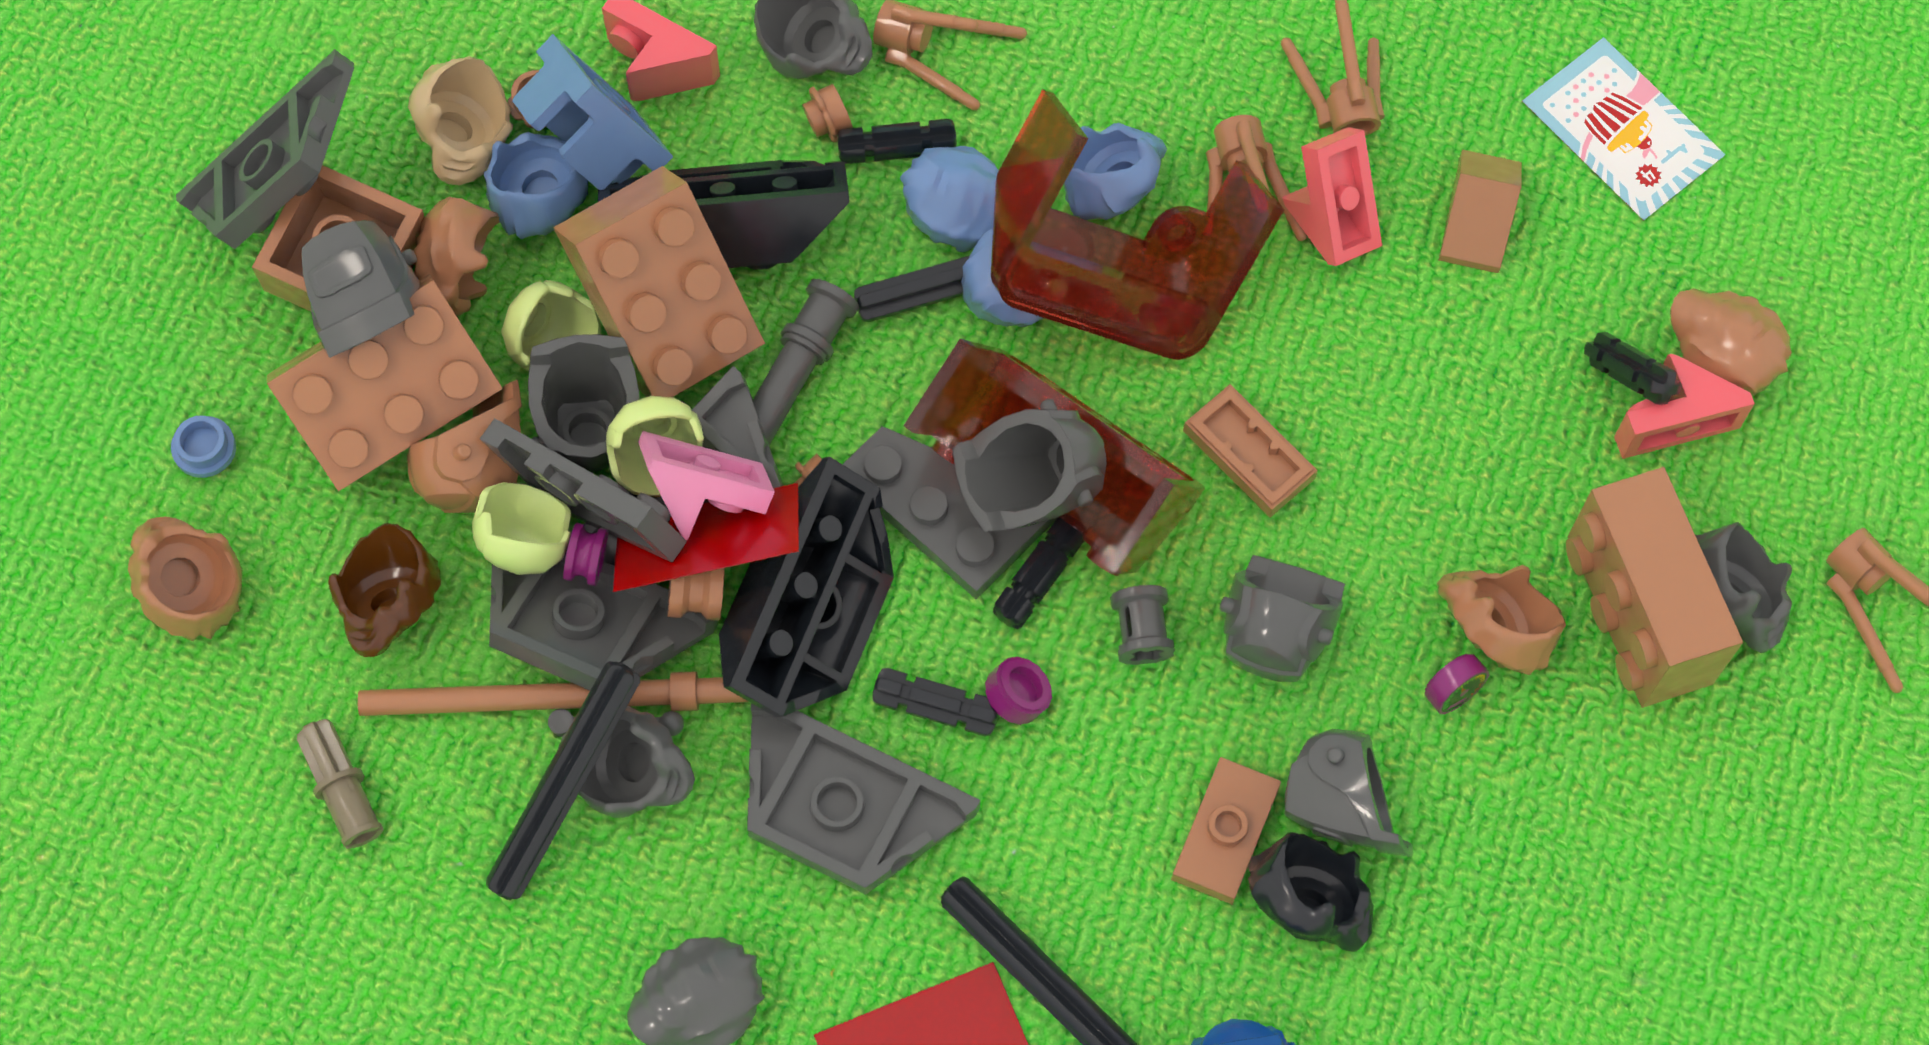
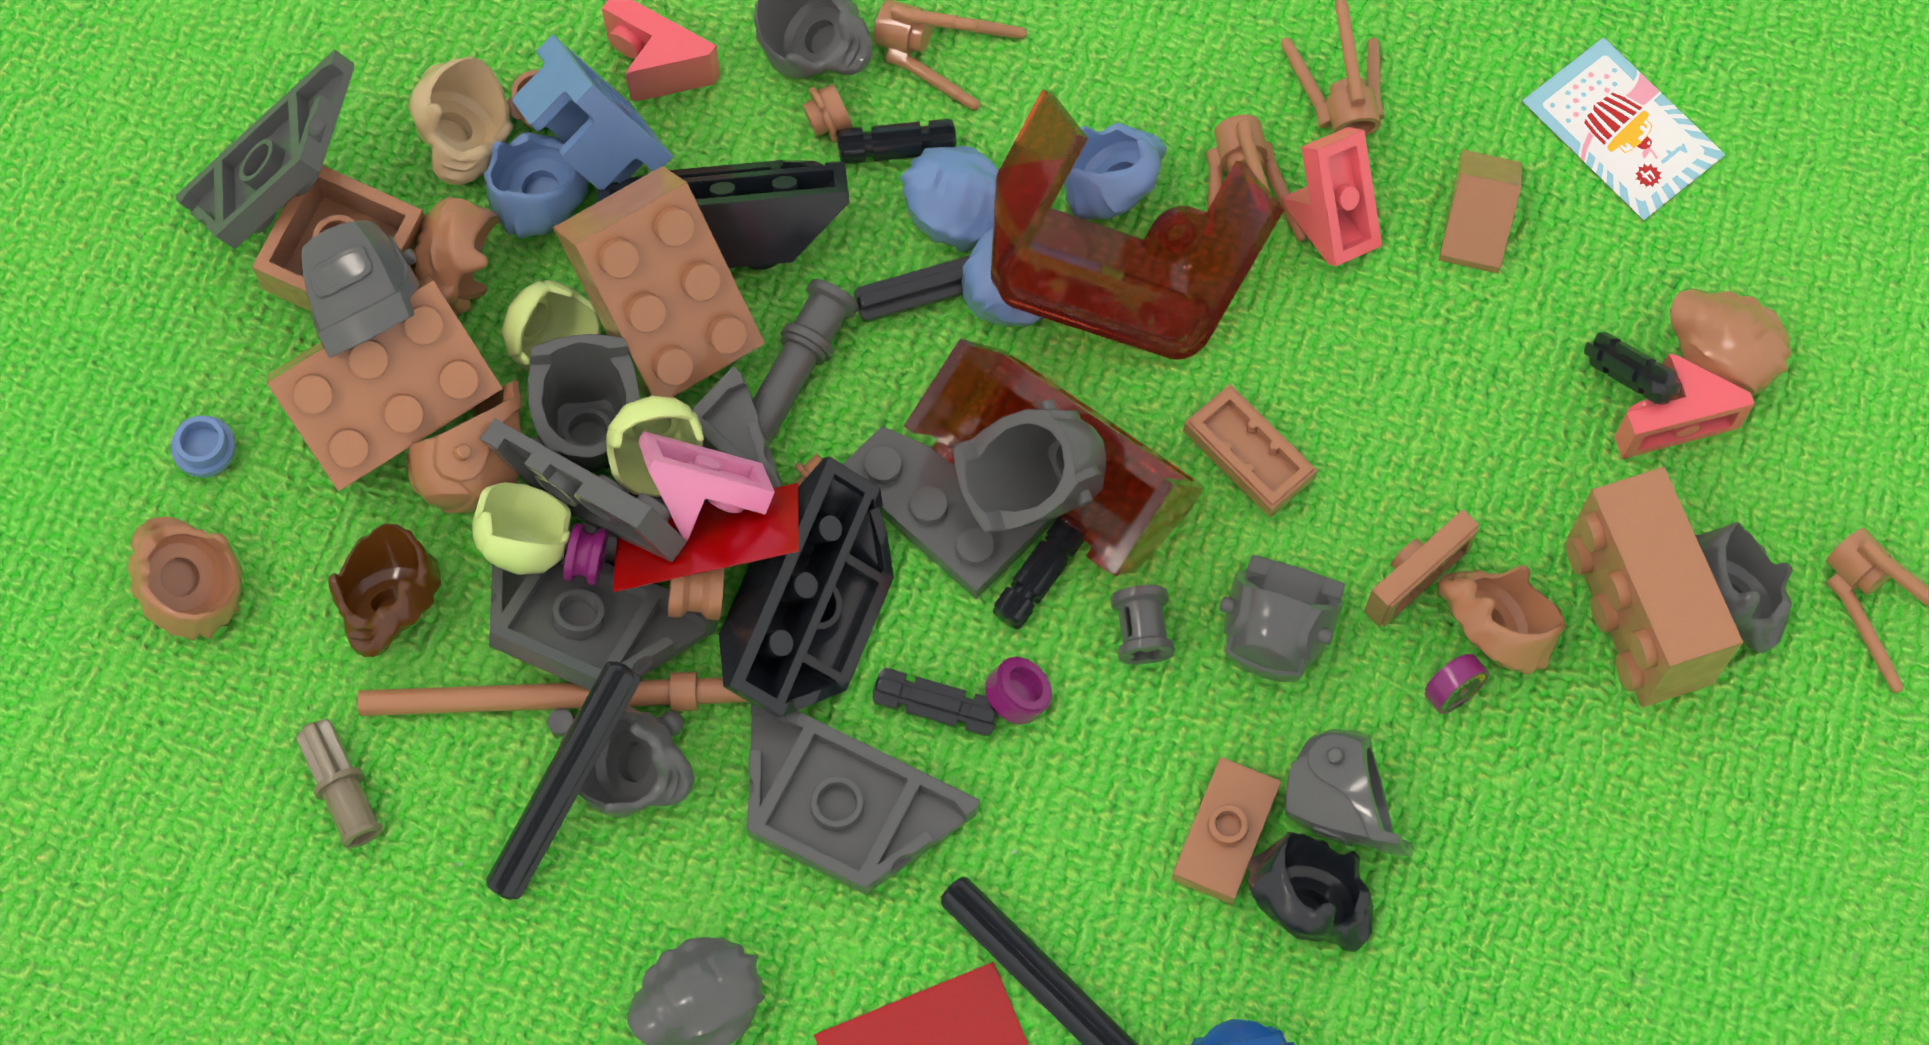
none -> nougat plate [1364,509,1479,628]

